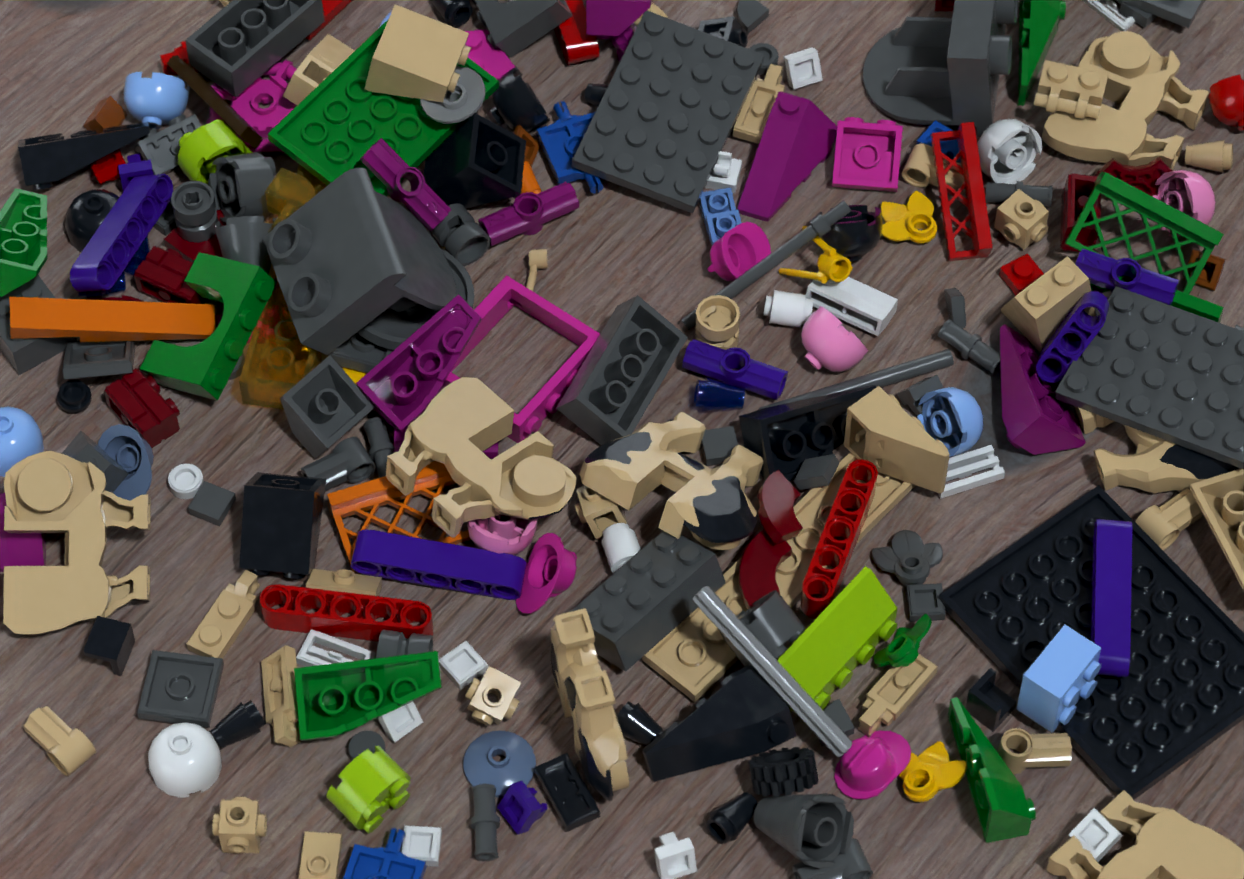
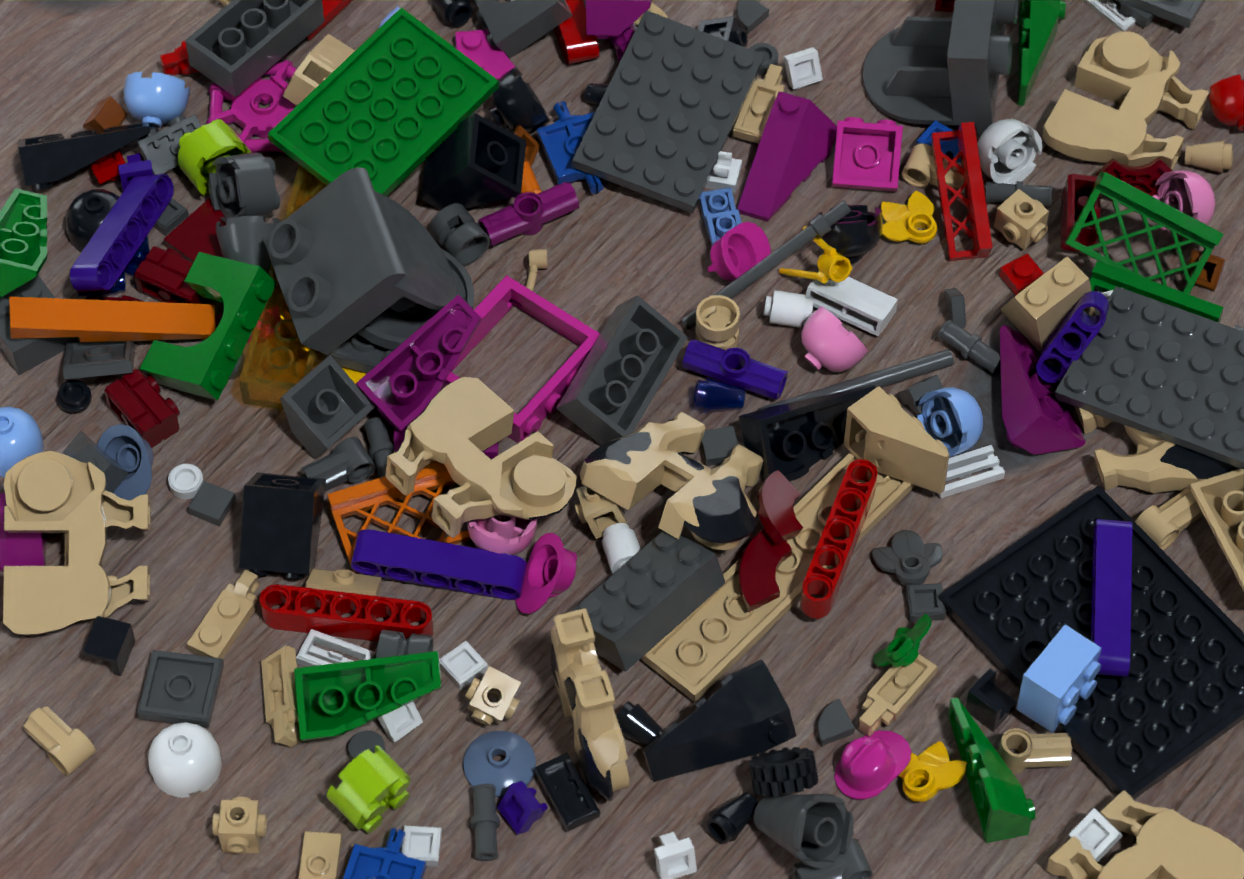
dark brown tile [167,55,263,149] -> none
dark grey wheel [171,181,219,243] -> none
black cone [210,700,266,749] -> none
clear yellow brick [265,168,316,230] -> none
magenta piece [360,138,451,231] -> none
tan slope [365,4,471,103] -> none
light grey dish [421,66,486,123] -> none
light grey axle [693,586,852,757] -> none
dark grey brick [720,590,806,667] -> none
lime slope [777,566,897,712] -> none
dark grey tile [794,454,839,490] -> none
tan plate [1034,60,1109,119] -> none
dark purple piece [1076,248,1179,305] -> none

